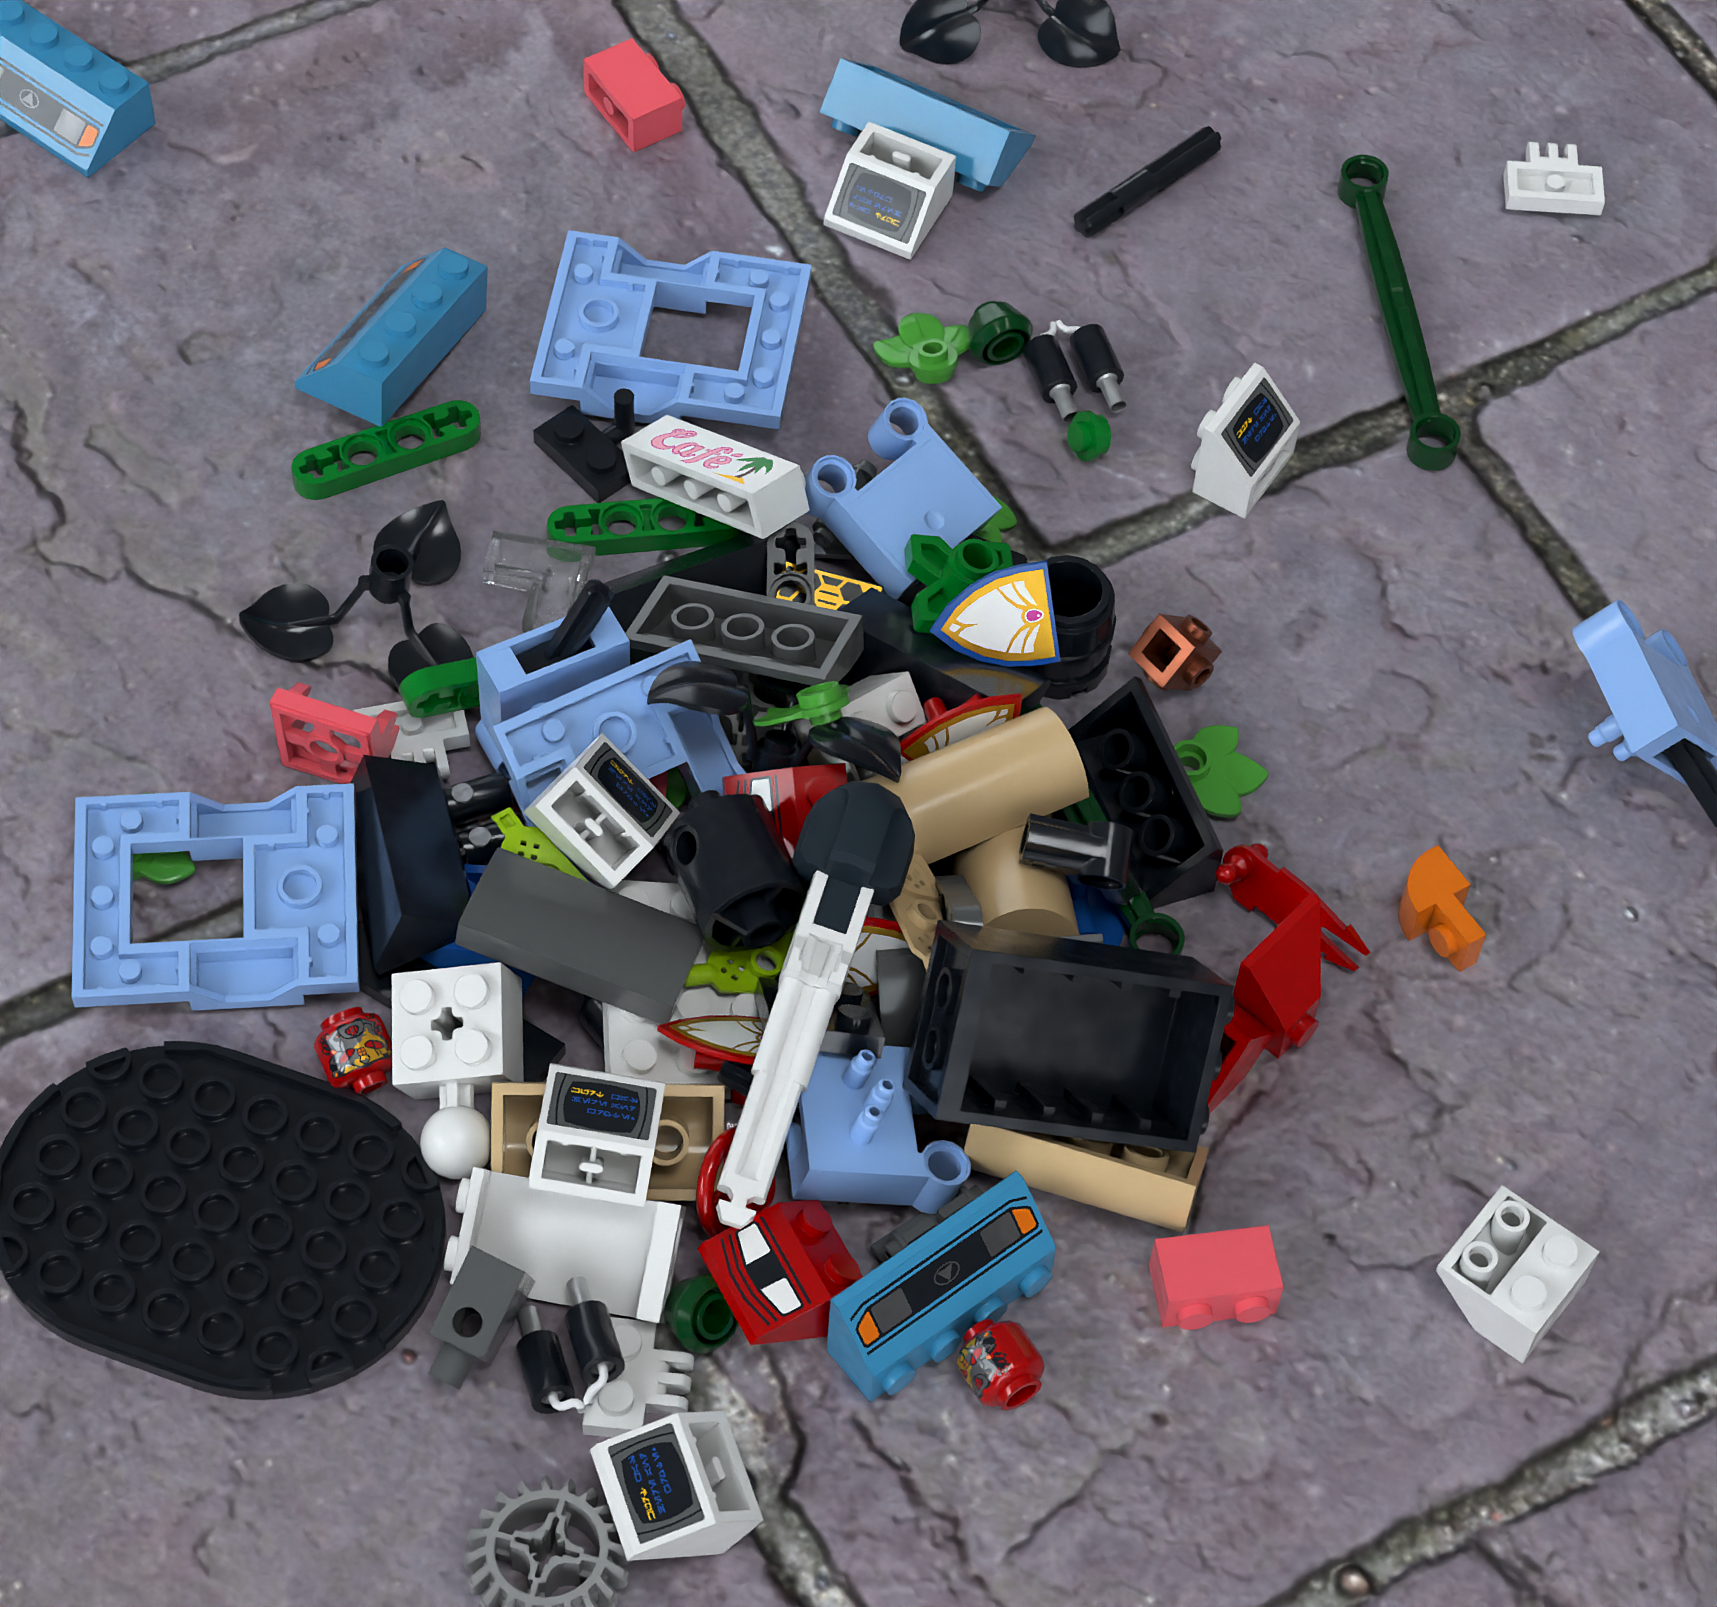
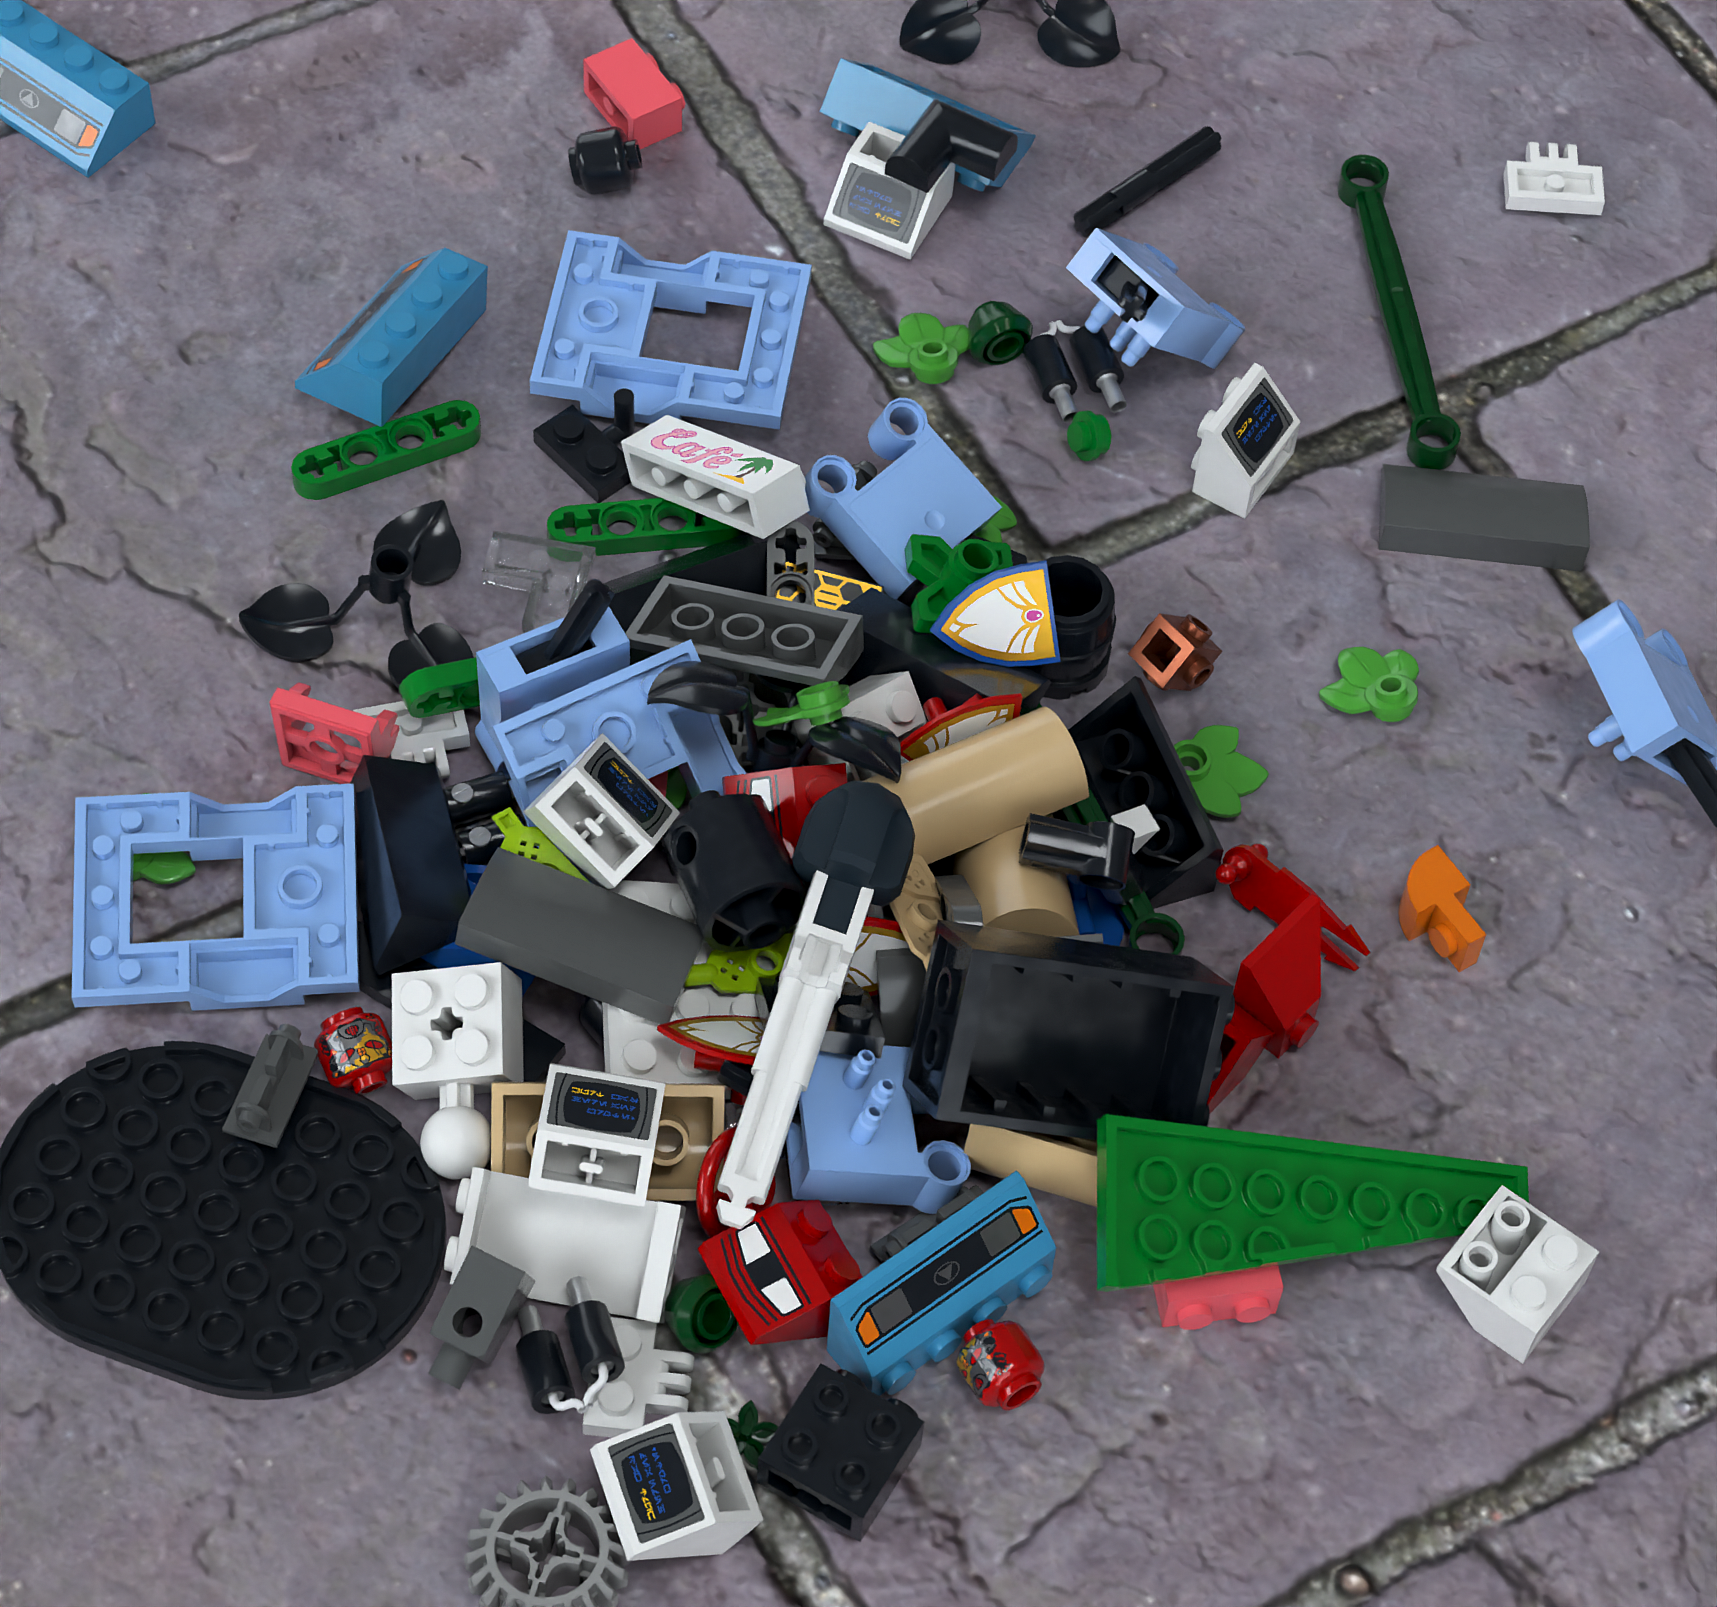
none -> dark grey hinge [222,1024,318,1148]
none -> black head [568,126,642,195]
none -> dark green plant [727,1400,779,1469]
none -> black brick [757,1363,925,1542]
none -> black brick [885,99,1018,193]
none -> light blue piece [1066,228,1246,369]
none -> green wing [1097,1114,1529,1292]
none -> white piece [1111,804,1160,854]
none -> bright green plate [1319,647,1419,722]
none -> dark grey slope [1378,464,1590,572]

